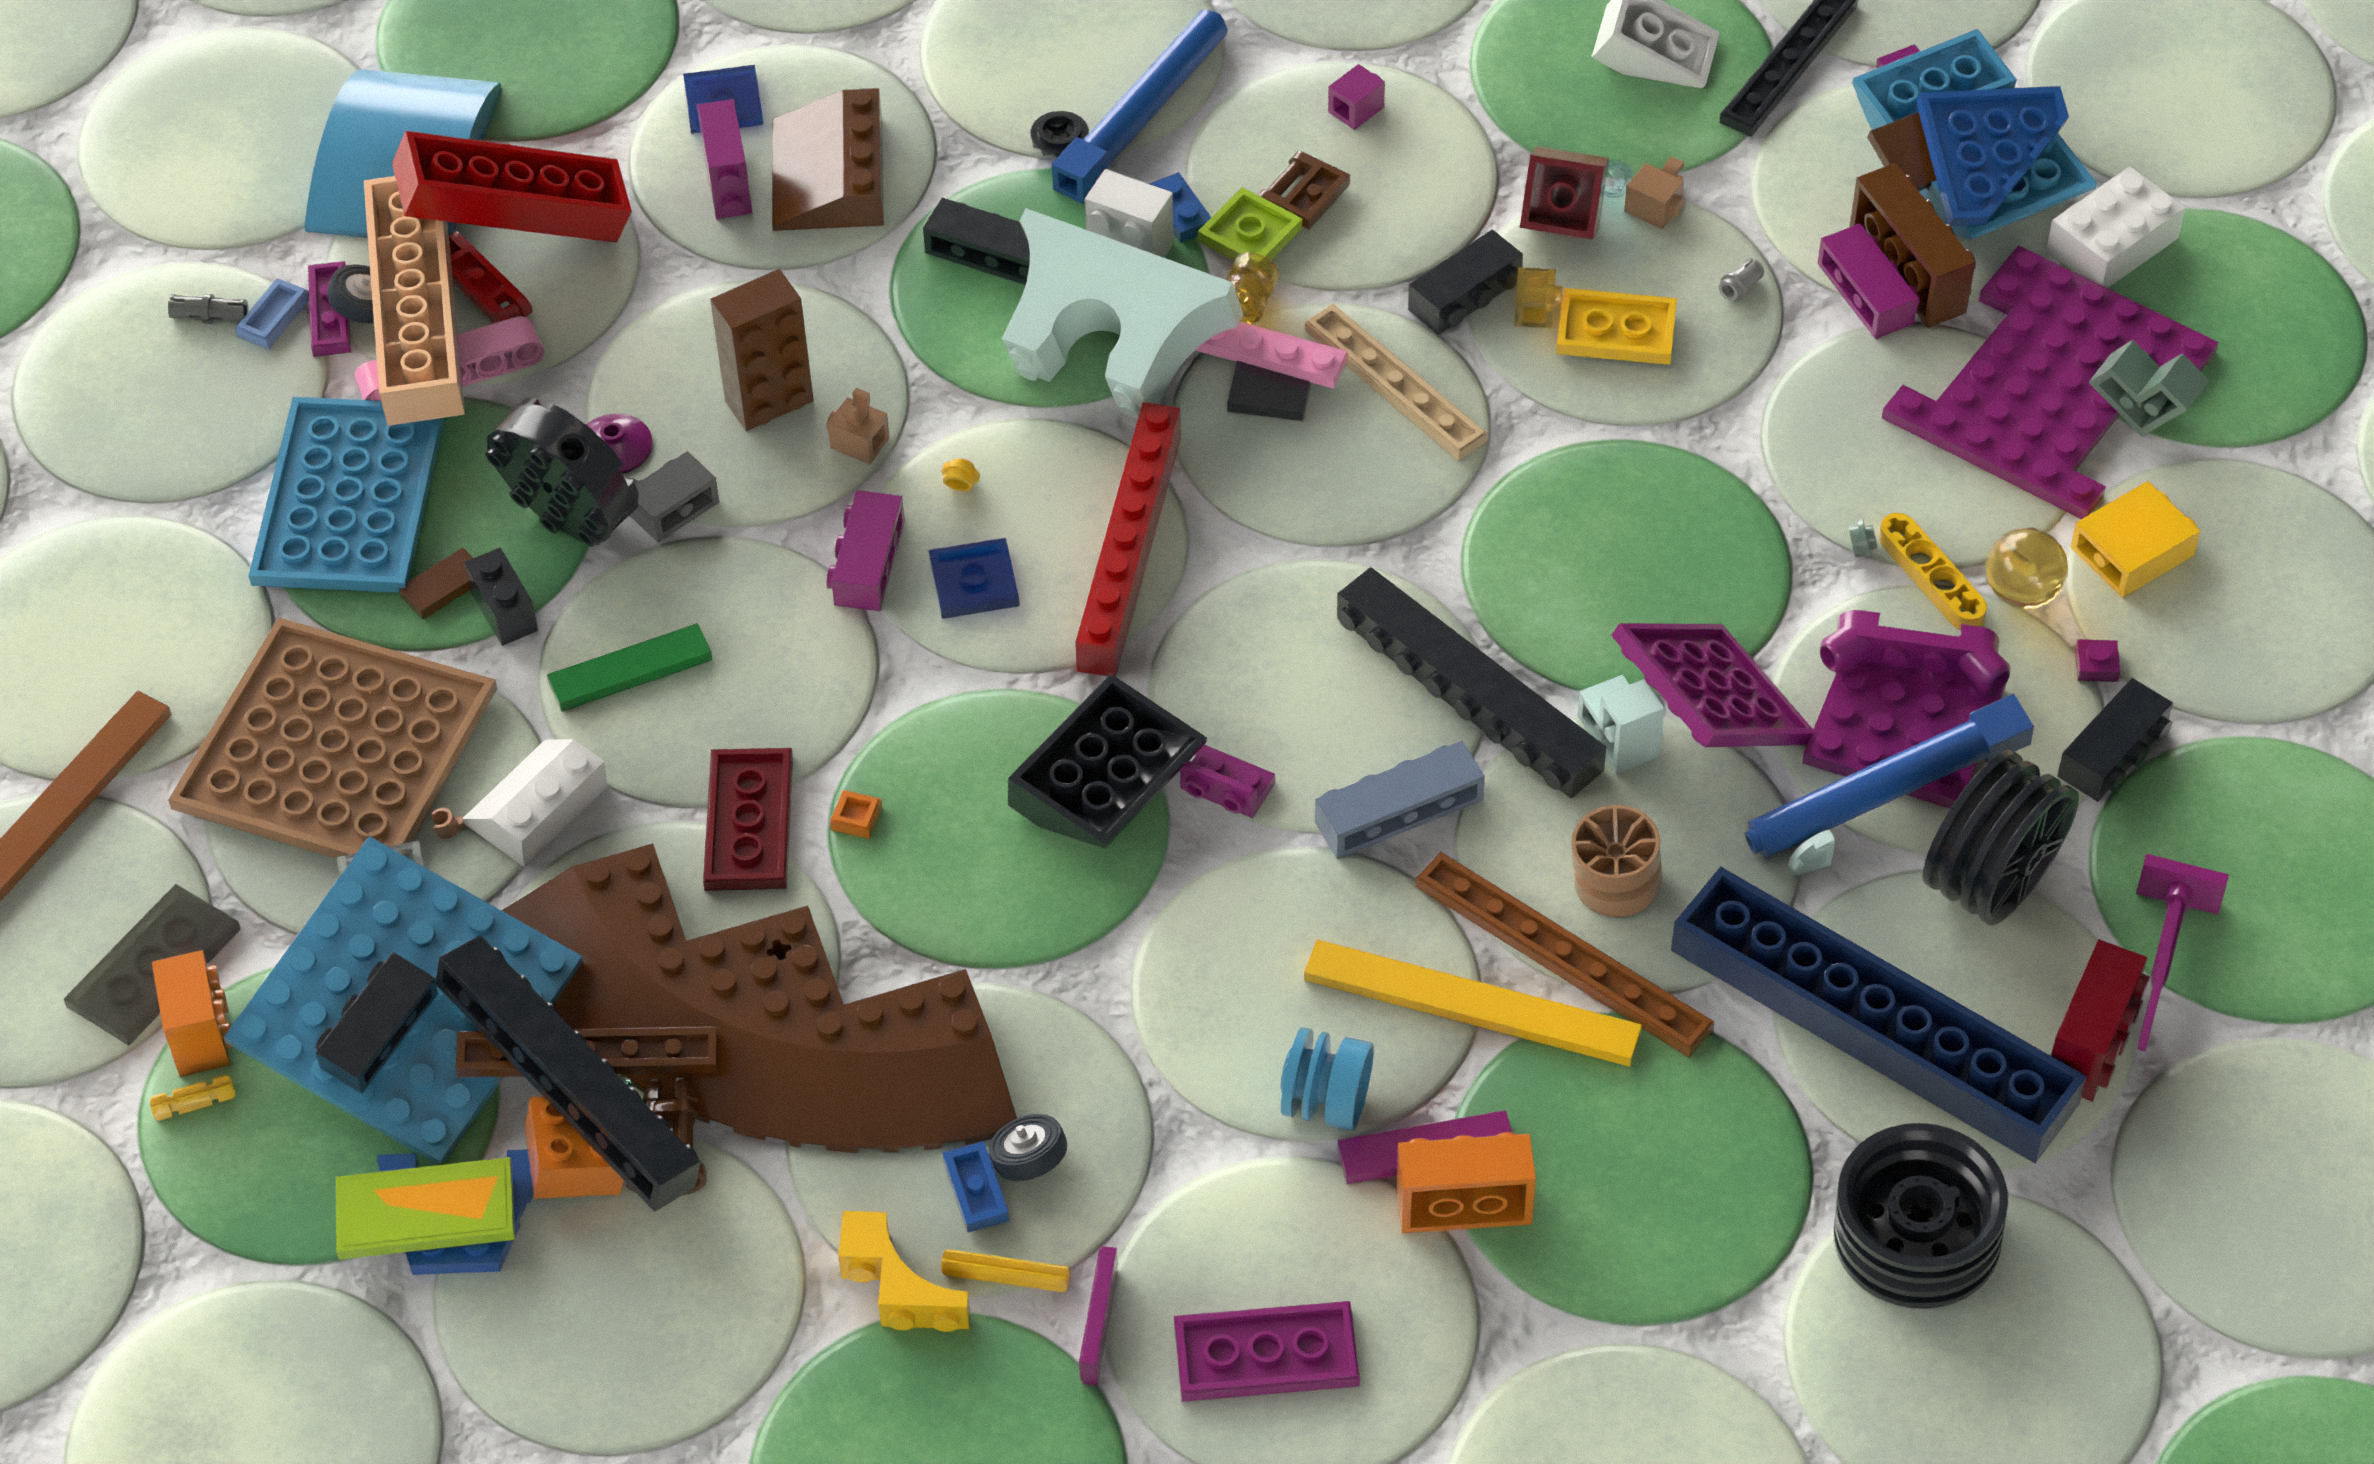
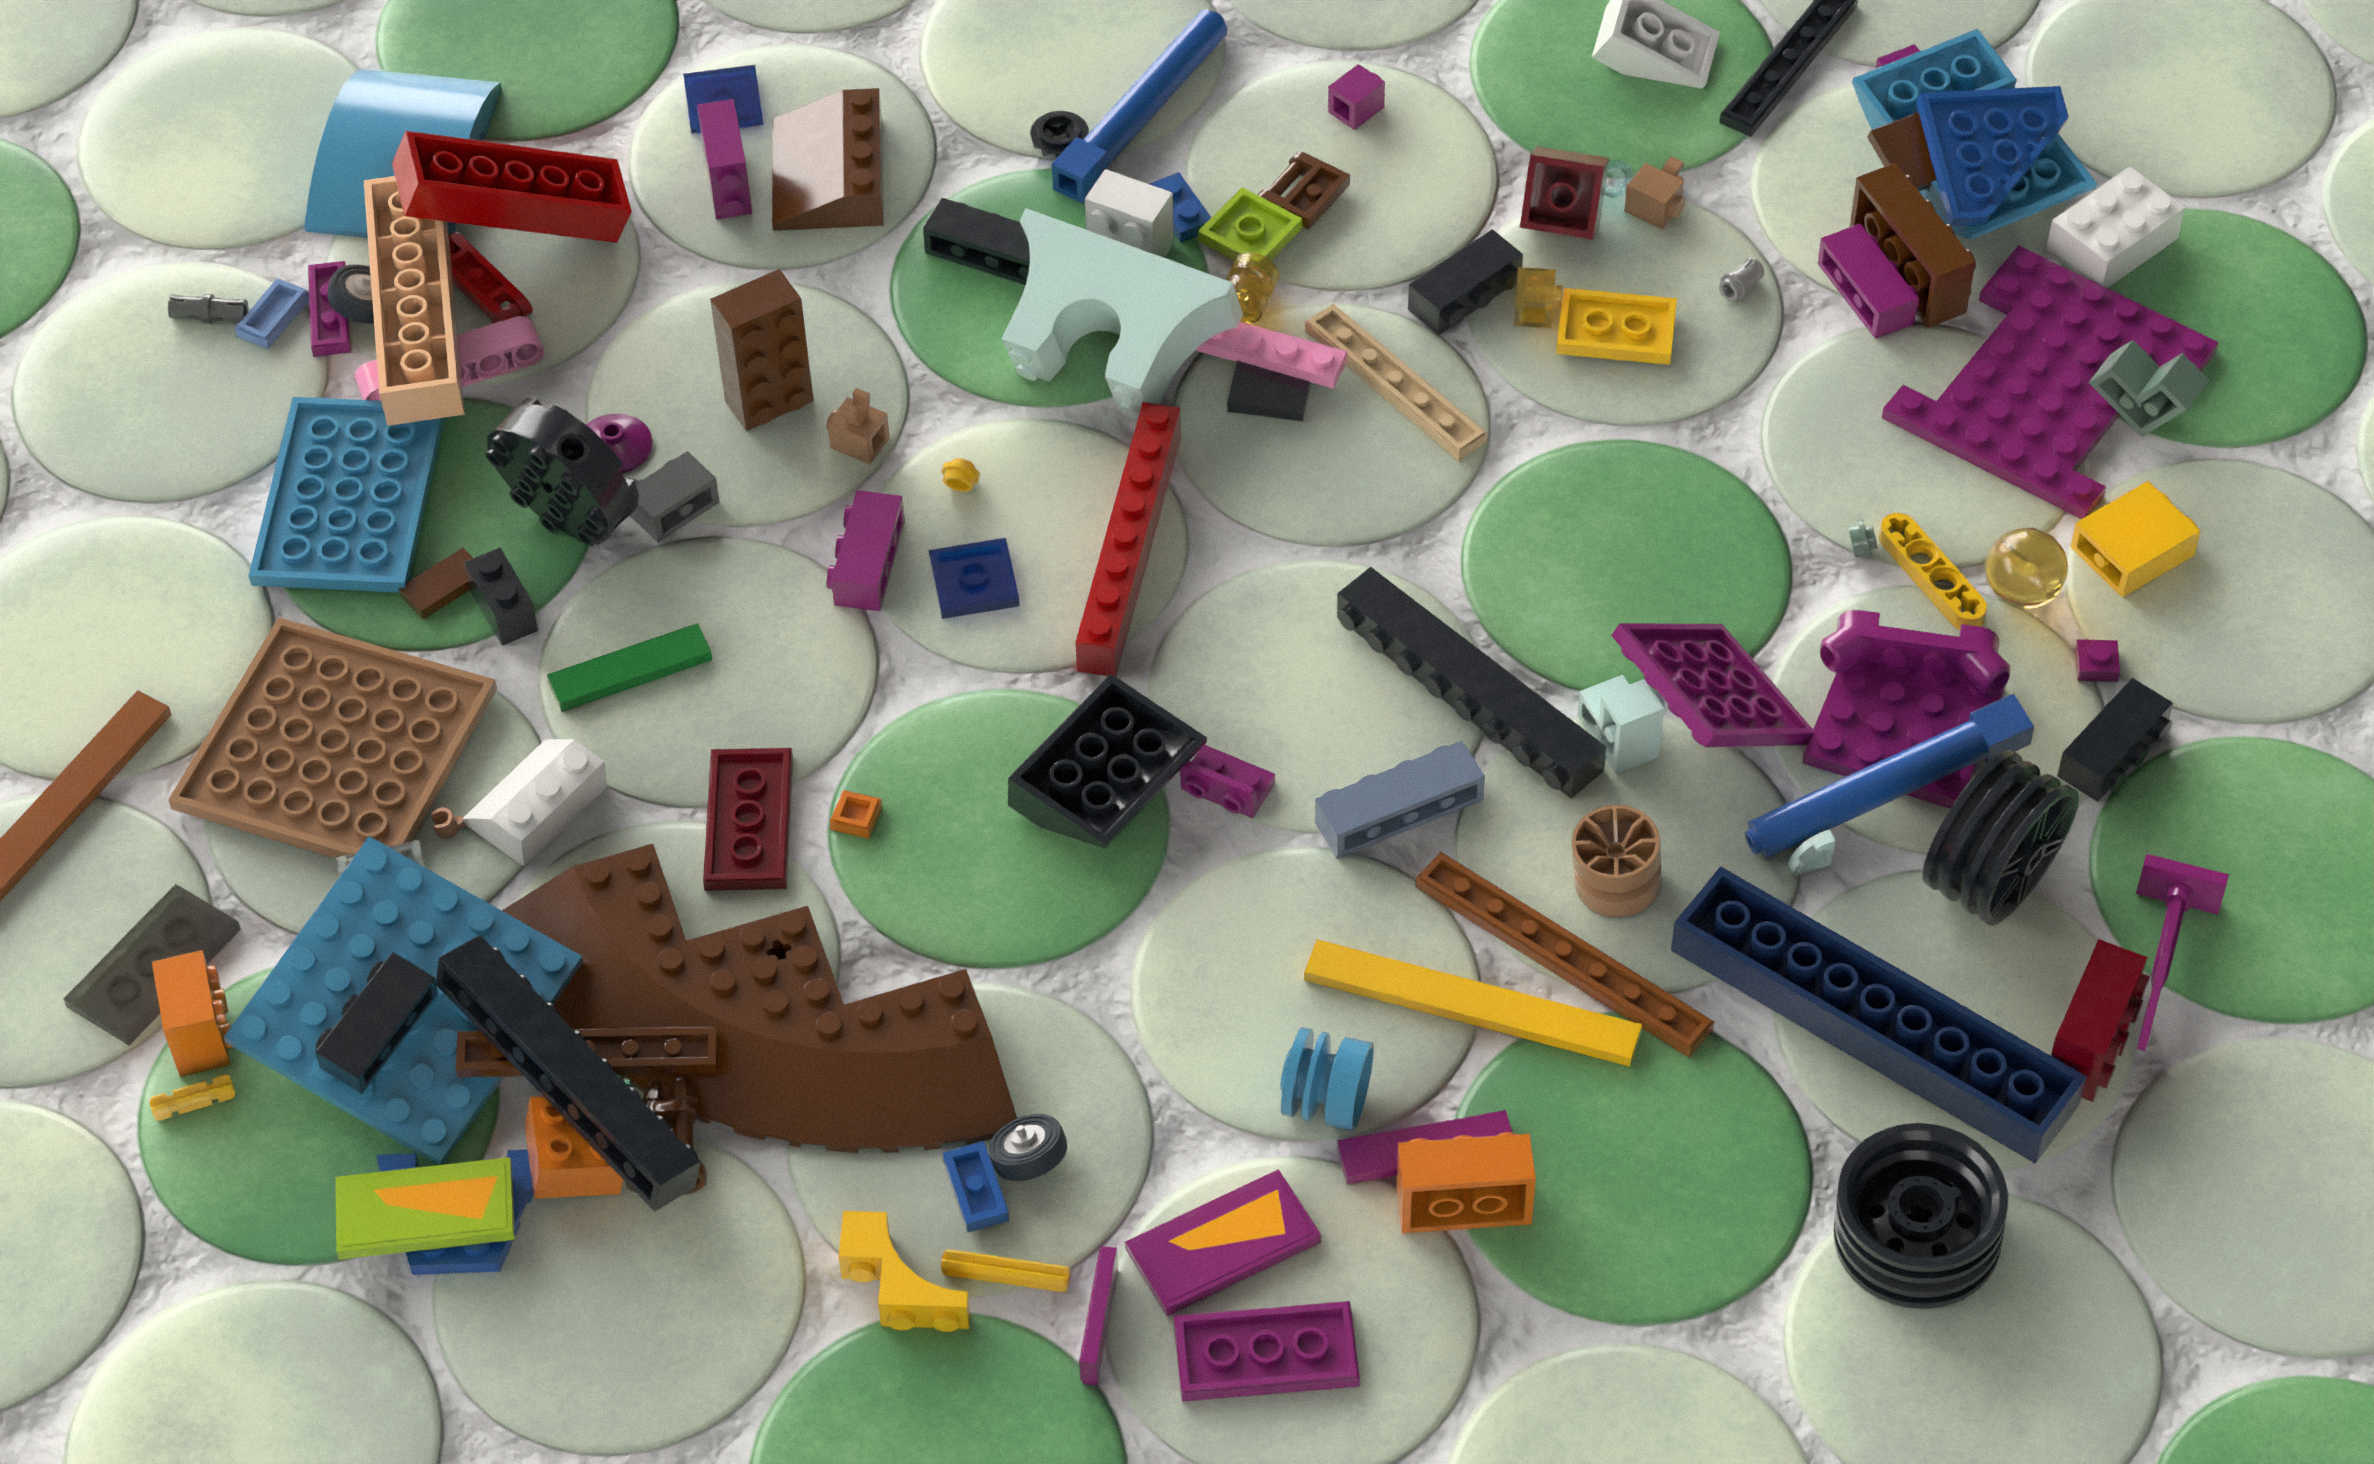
none -> magenta tile [1125,1169,1321,1316]

